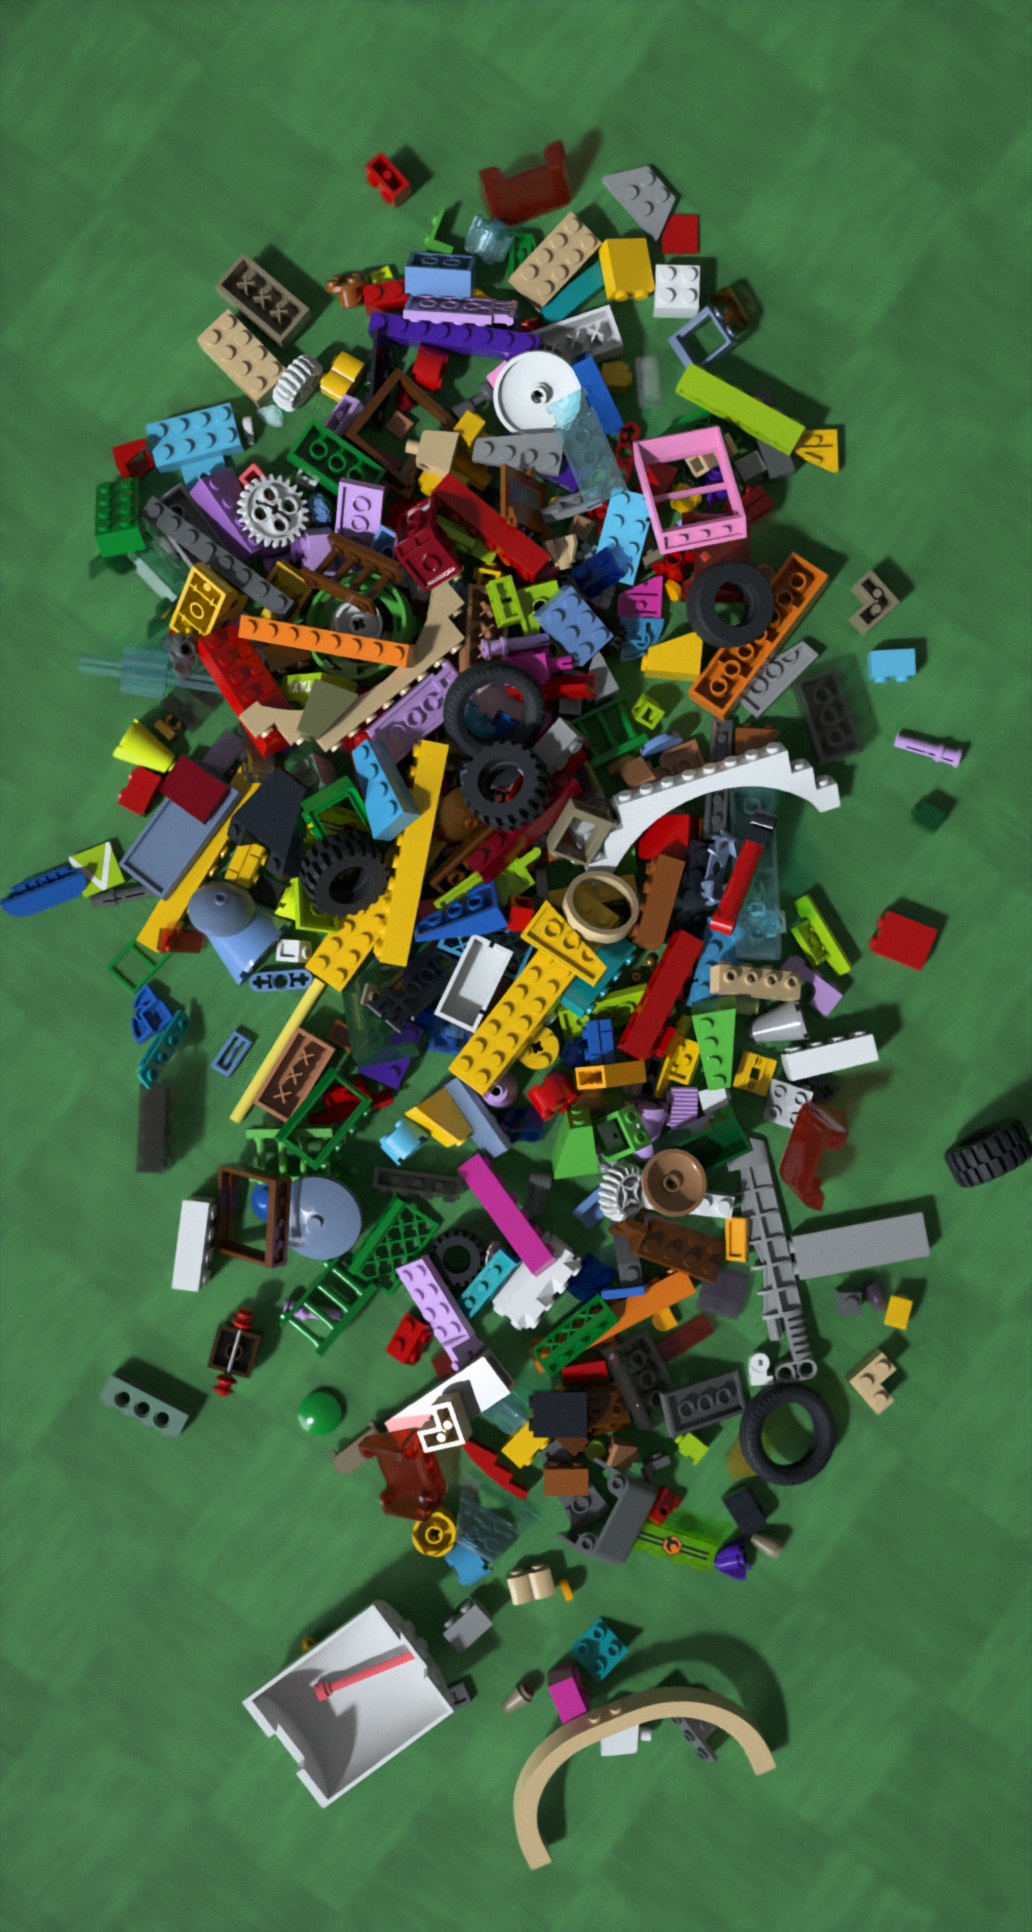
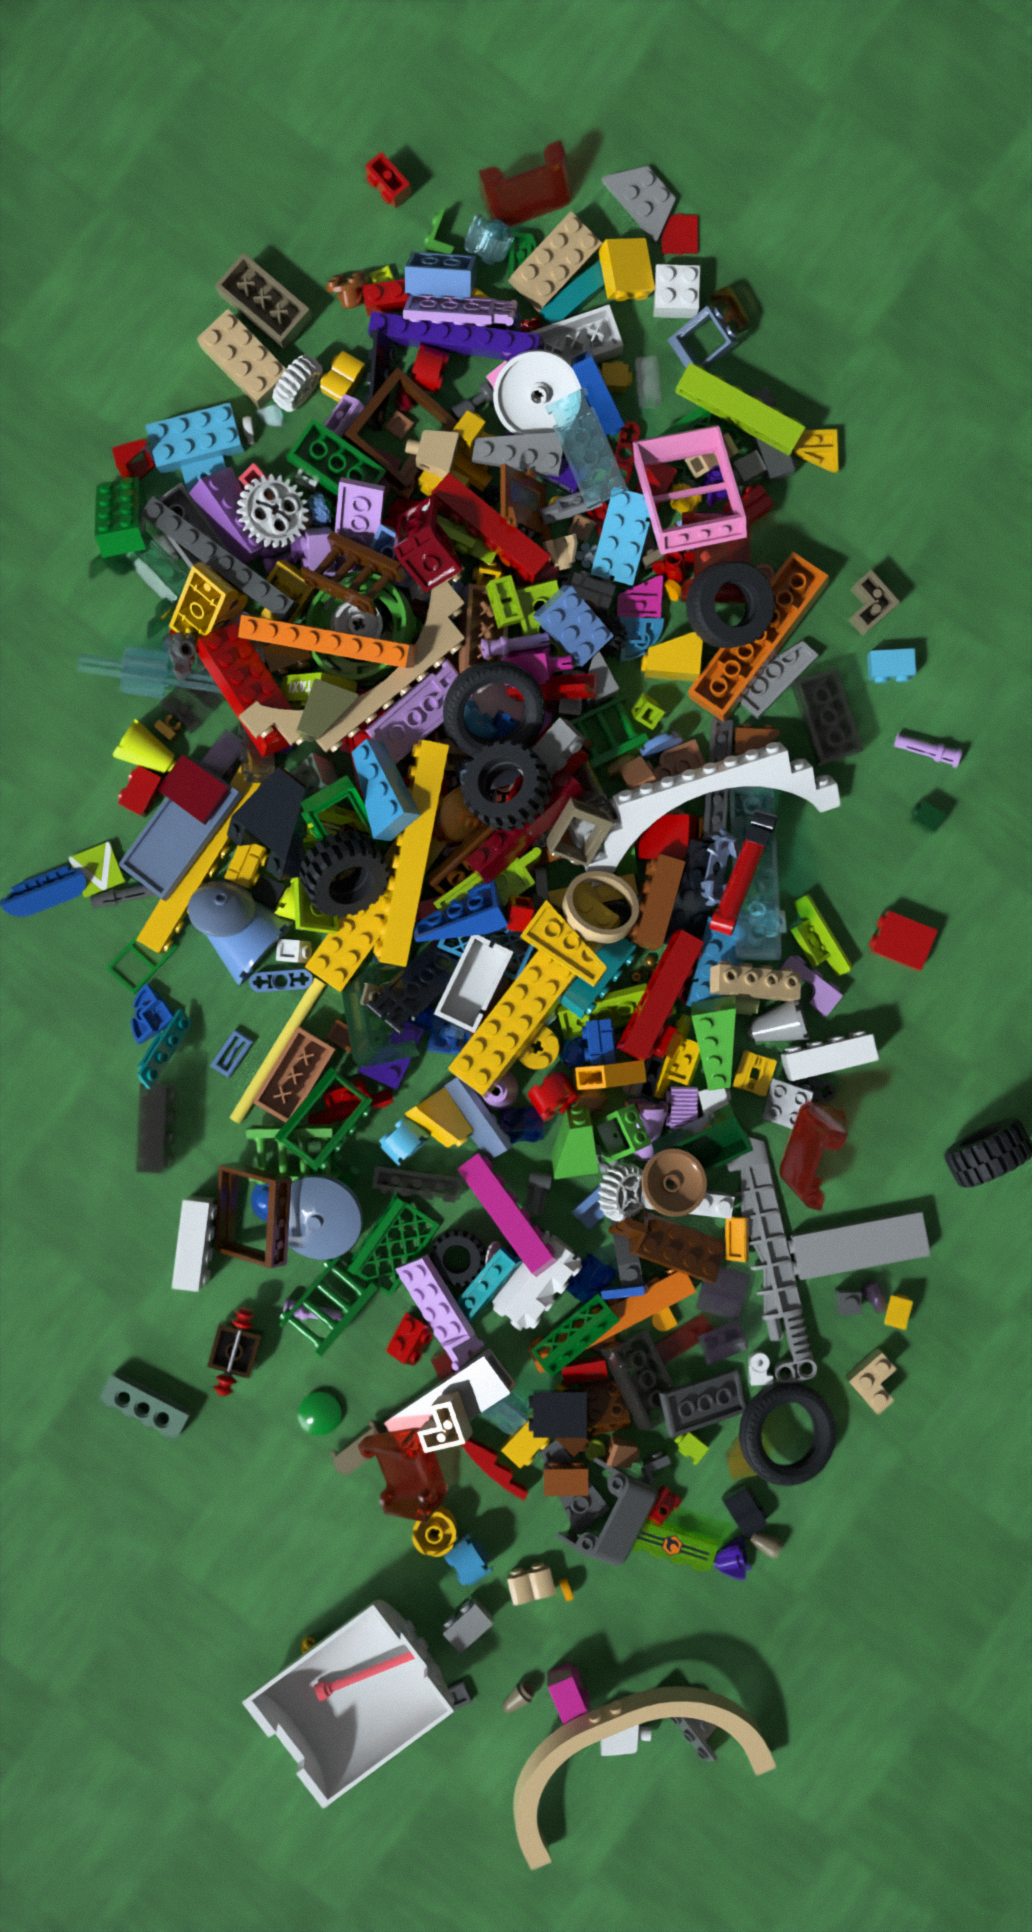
clear red tile [156,928,204,954] -> none
clear light blue wing [455,1473,539,1564] -> none
teal hinge [569,1617,629,1684] -> none
clear blue bracket [571,547,625,599] -> none
none -> brick [697,1321,748,1365]

